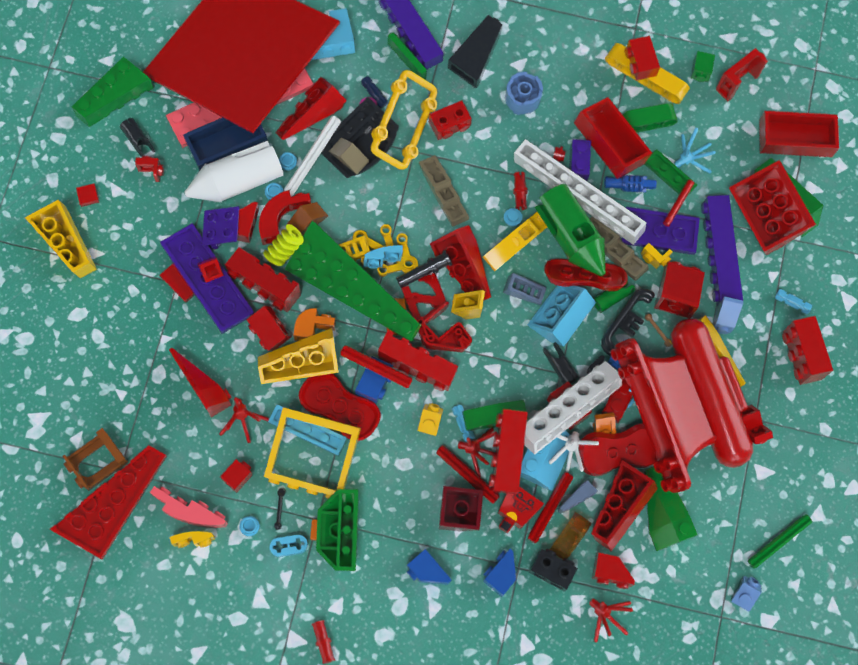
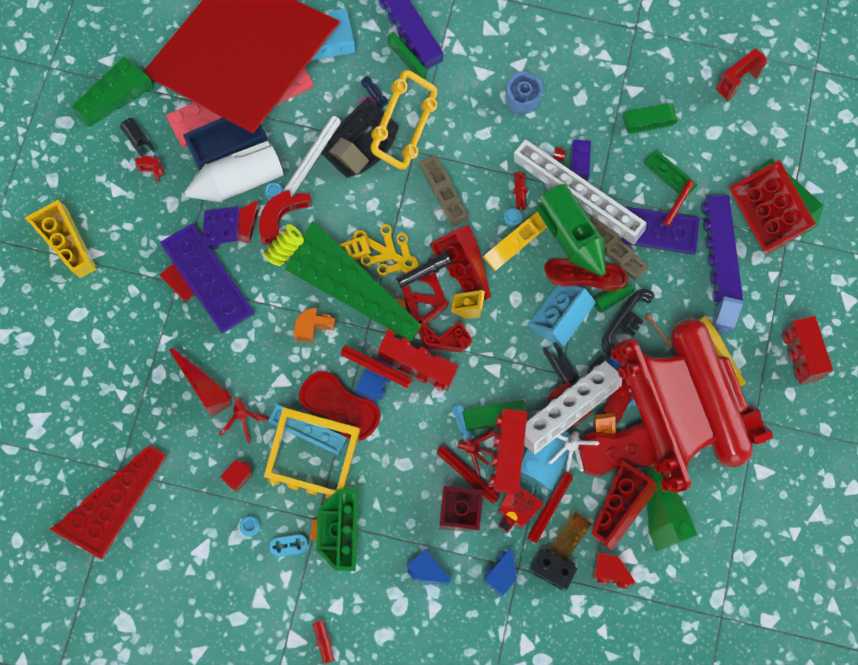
dark orange panel [62,428,128,491] -> none
red tile [76,183,99,207] -> none
coral slope [150,486,228,528] -> none
yellow slope [169,531,215,548] -> none
red slope [197,257,224,283] -> none
red wedge [225,247,301,313] -> none
red brick [246,306,292,351] -> none
yellow wedge [258,328,339,384] -> none
black hinge [274,489,285,530] -> none
red wedge [275,77,347,140] -> none
medium azure plate [279,152,297,171] -> none
dark orange slope [287,202,328,236] -> none
medium azure slope [363,245,403,269] -> none
yellow bracket [417,403,444,436] -> none
red brick [429,100,472,140] -> none
black slope [448,15,502,88] -> none
sand blue slope [503,273,546,305] -> none
sand blue slope [558,480,598,514] -> none
red piece [574,97,652,179] -> none
red plant [589,599,633,642] -> none
blue hinge [604,175,657,193] -> none
yellow beam [605,43,690,104] -> none
red brick [625,36,660,81] -> none
yellow bracket [641,243,673,269] -> none
red slope [654,261,705,319] -> none
medium azure plant [674,128,716,174] -> none
green brick [691,51,715,82] -> none
medium blue bracket [731,576,762,612] -> none
green axle [748,514,812,569] -> none
red piece [759,111,839,157] -> none
medium azure axle [775,289,812,314] -> none

